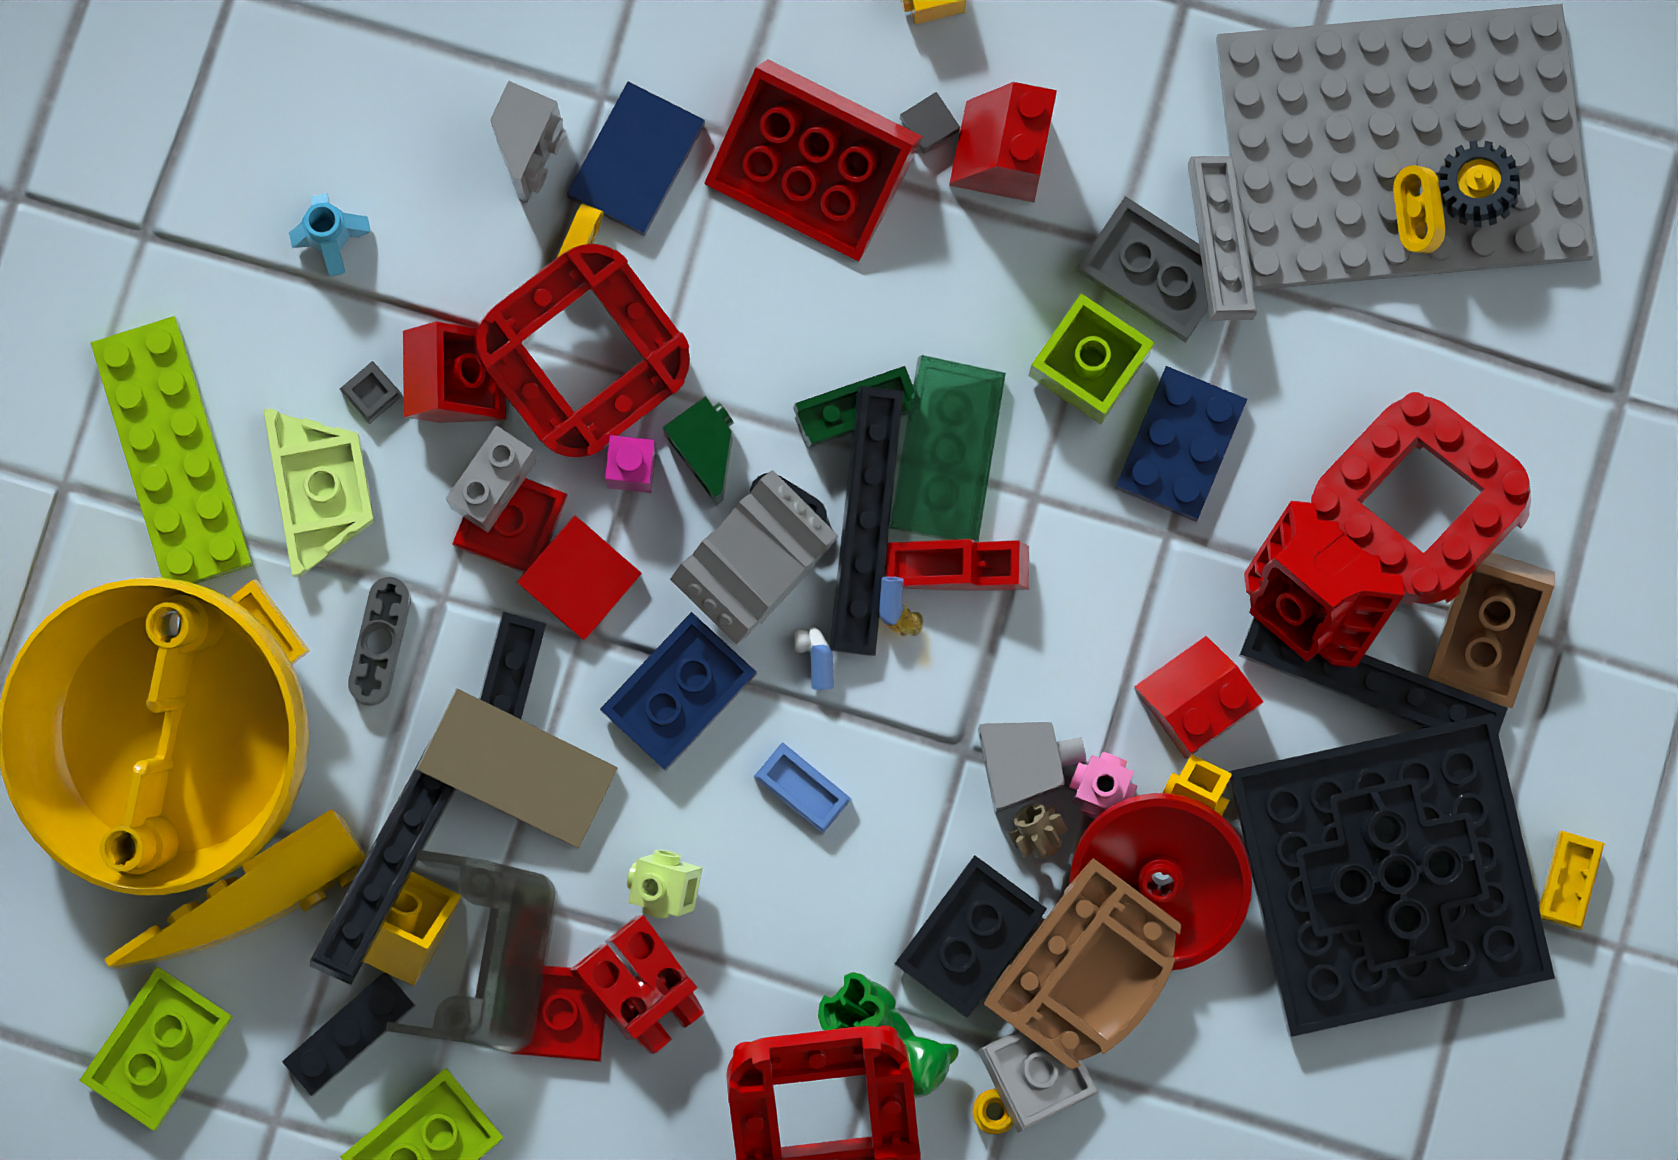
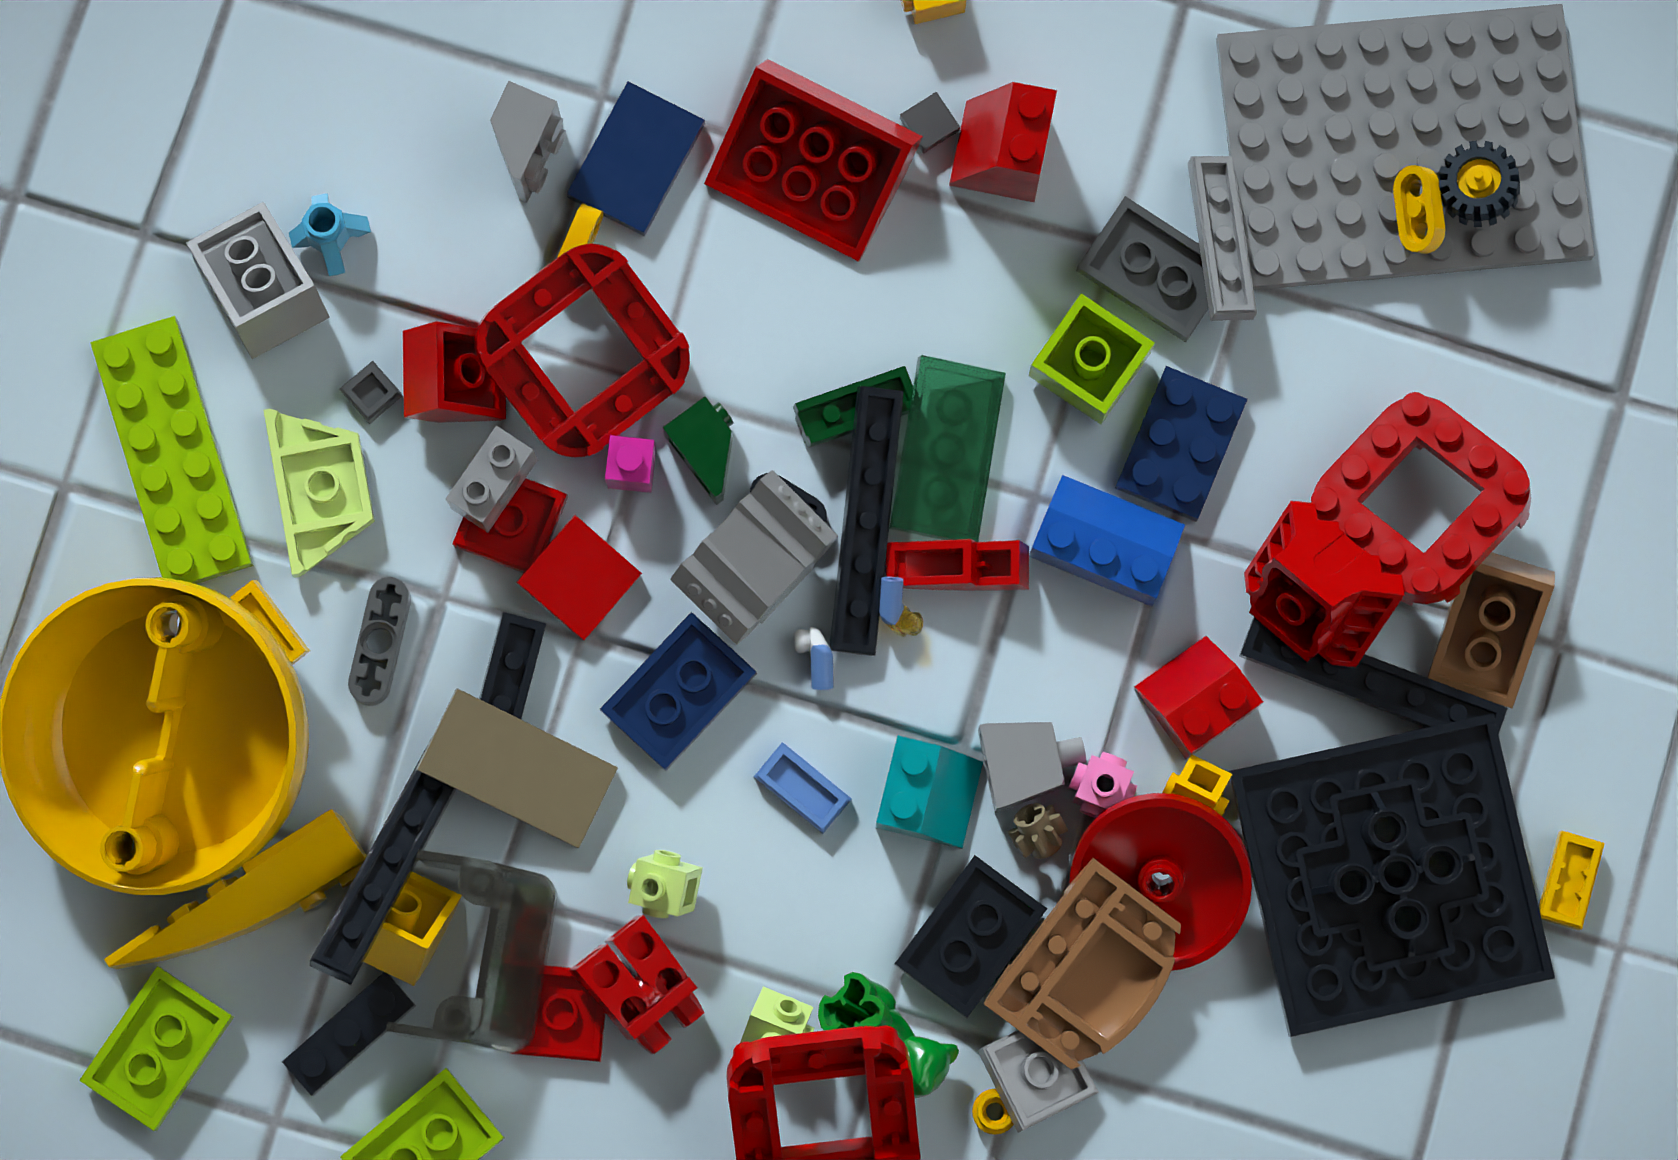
none -> light grey slope [186,202,330,359]
none -> yellowish green brick [740,987,815,1043]
none -> teal slope [875,735,983,849]
none -> blue slope [1029,475,1185,607]

